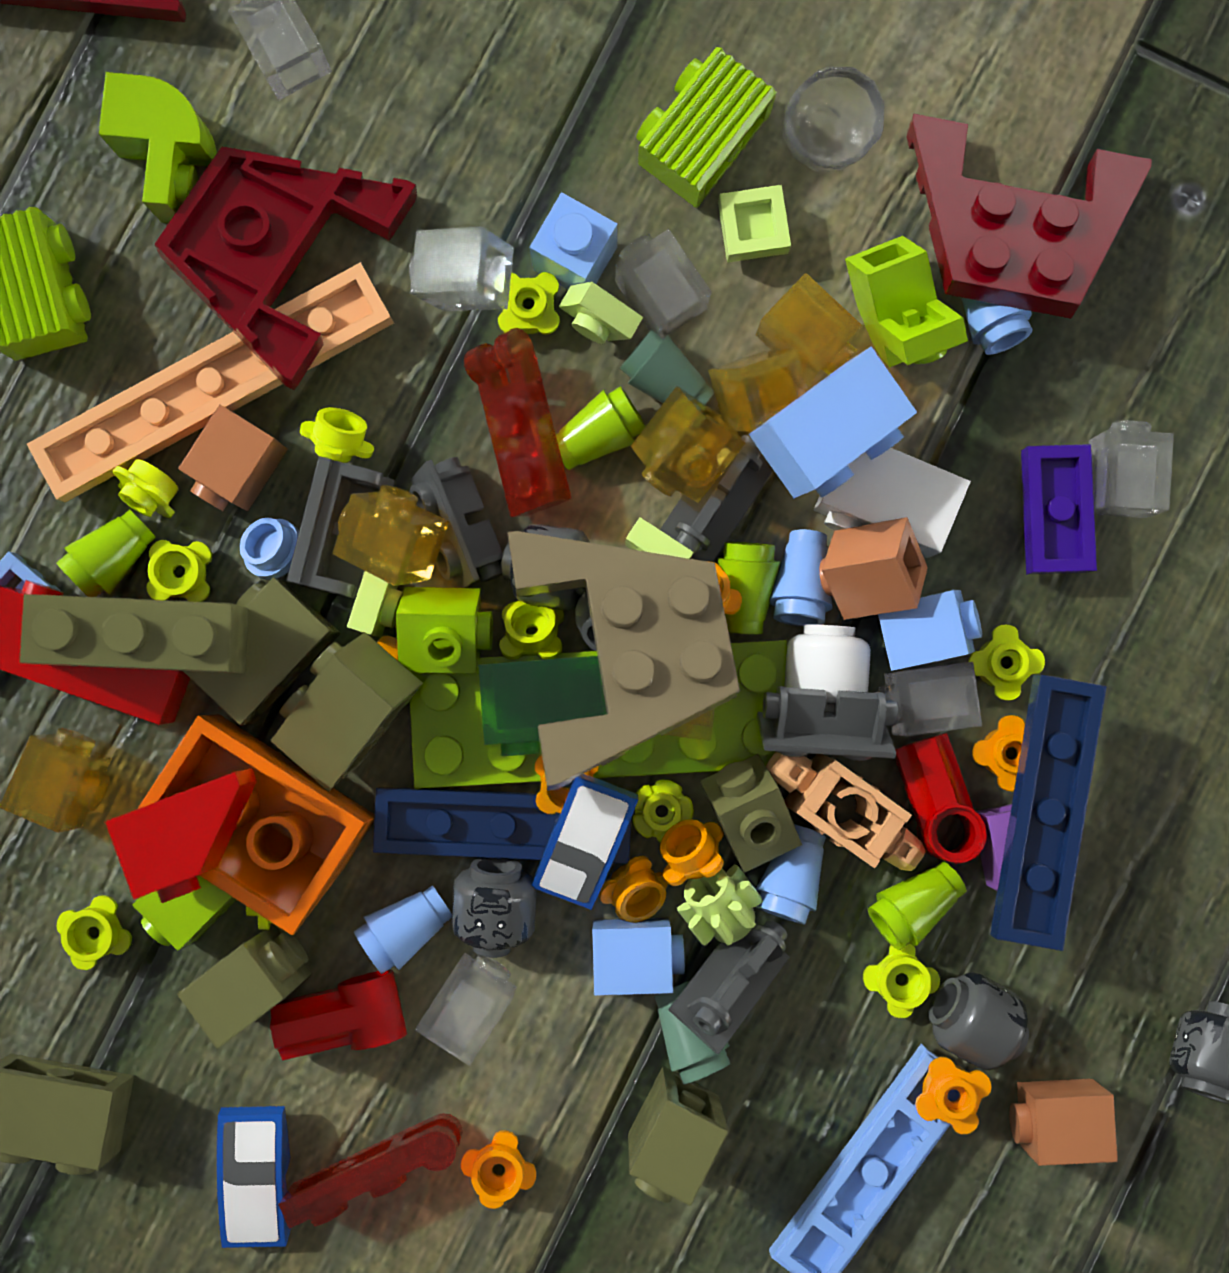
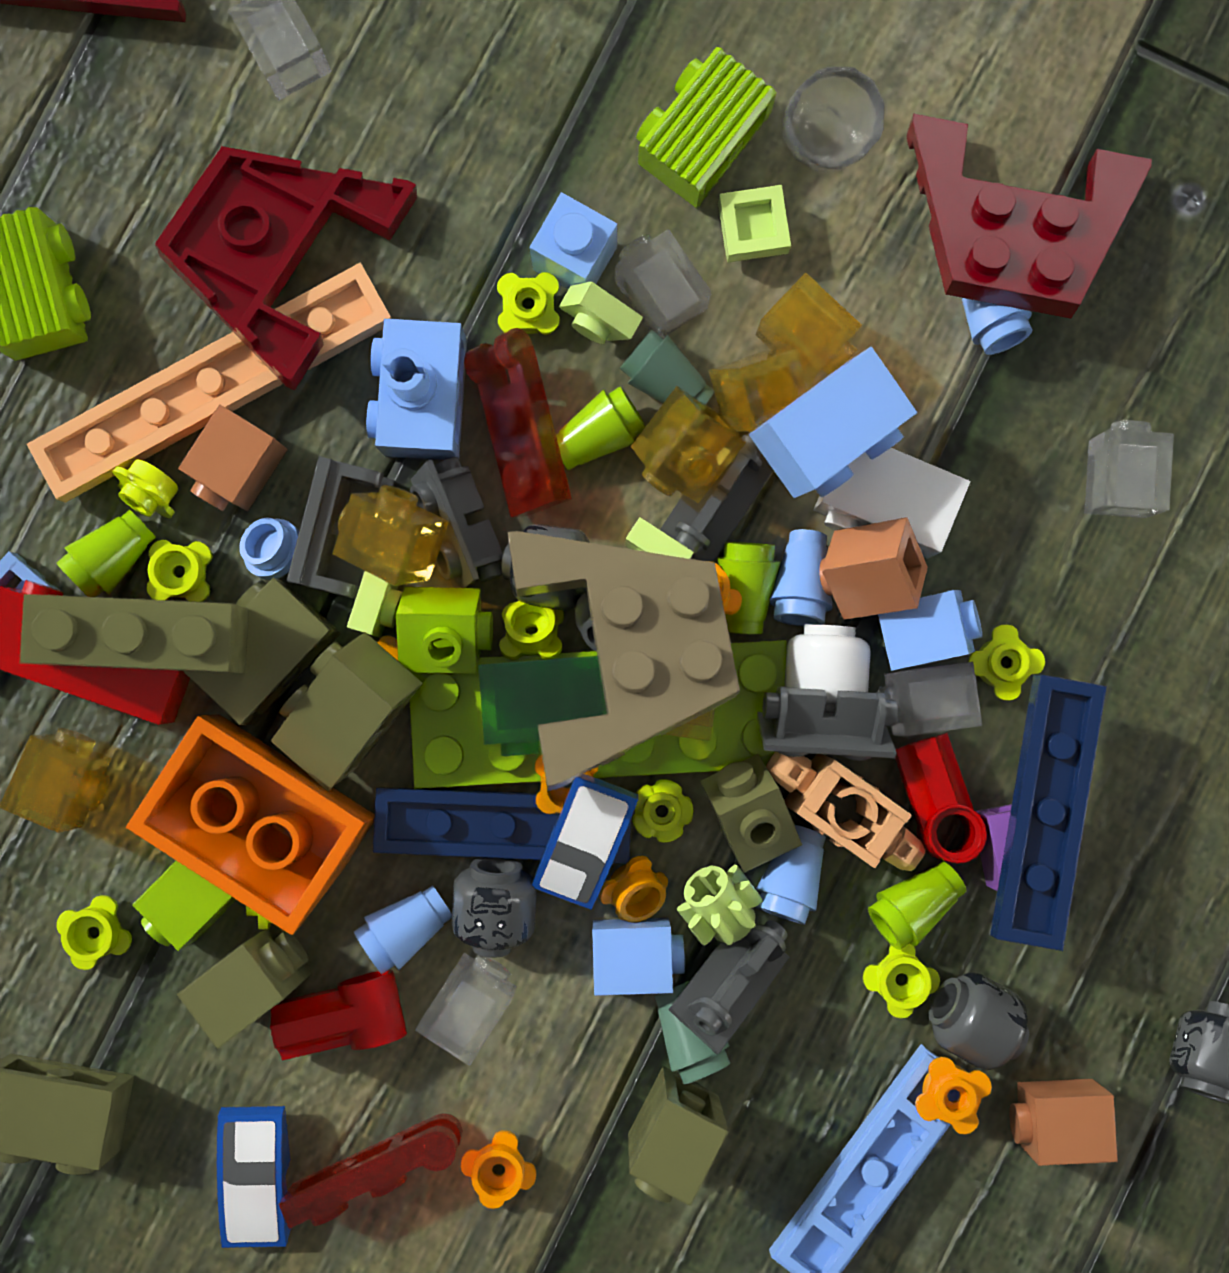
lime brick [99,72,217,223] -> none
red slope [105,769,257,904] -> none
neon yellow plate [300,407,374,463] -> none
clear brick [409,227,514,311] -> none
light orange plate [660,819,724,886] -> none
lime brick [845,236,968,368] -> none
light orange plate [972,715,1025,792] -> none
dark purple plate [1021,444,1097,575] -> none
none -> light blue brick [366,319,467,460]

